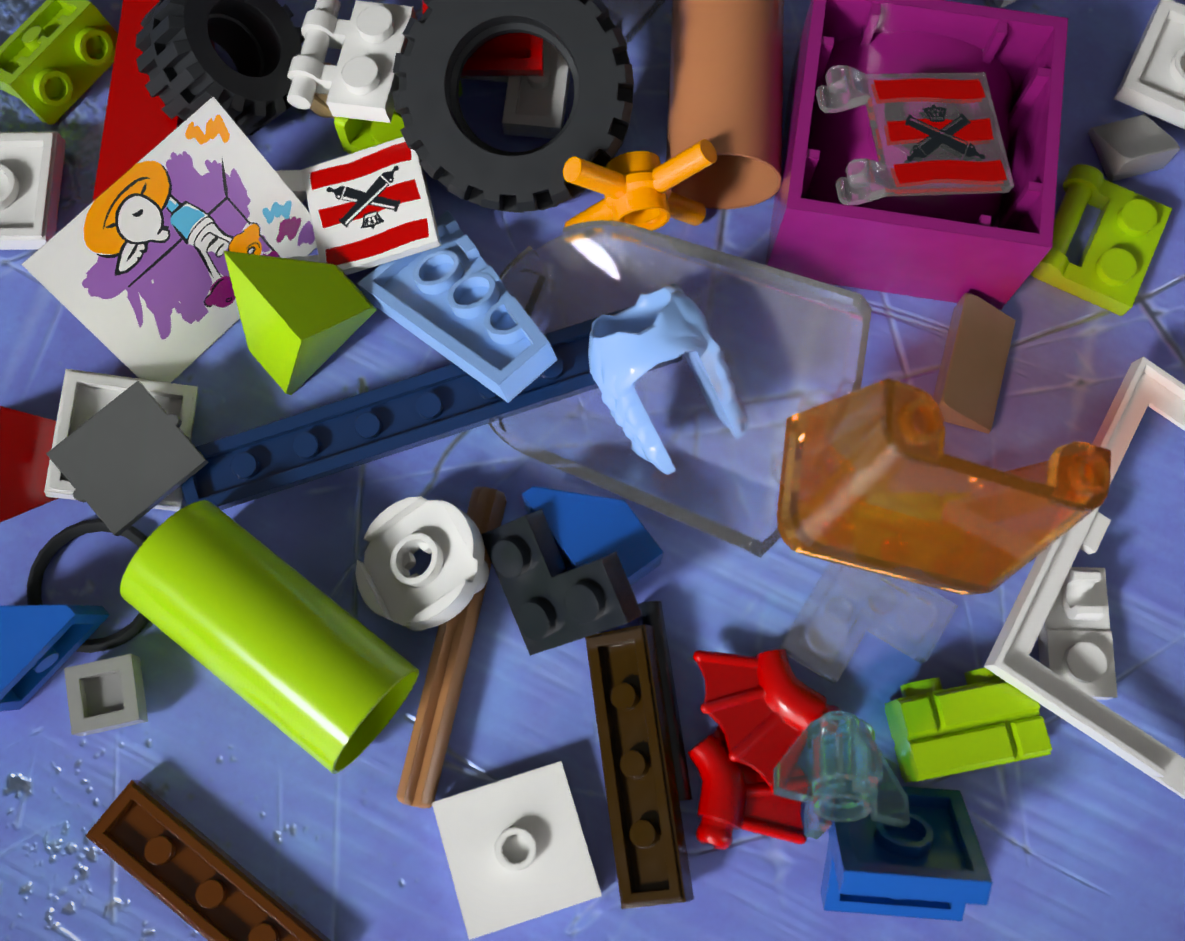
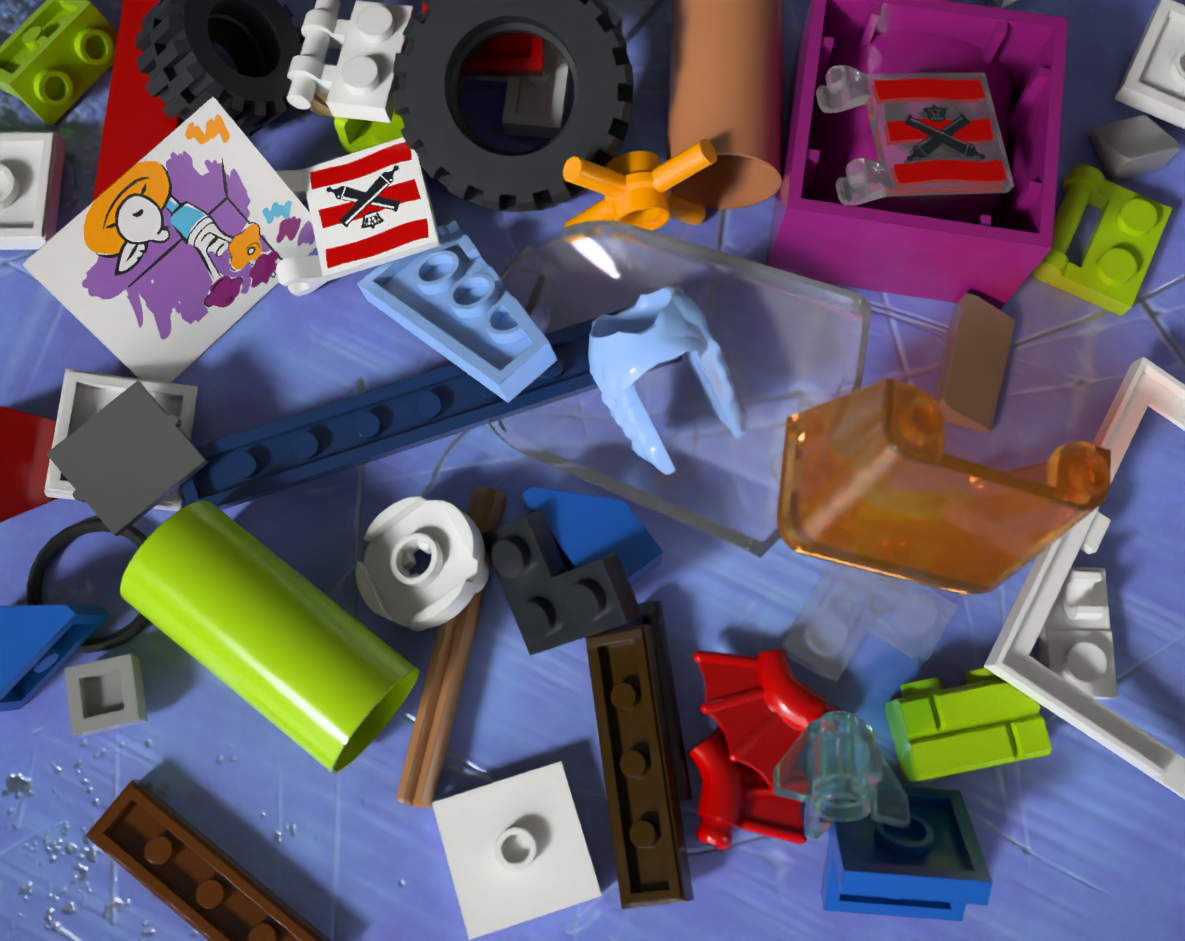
lime slope [223,251,377,395] -> none

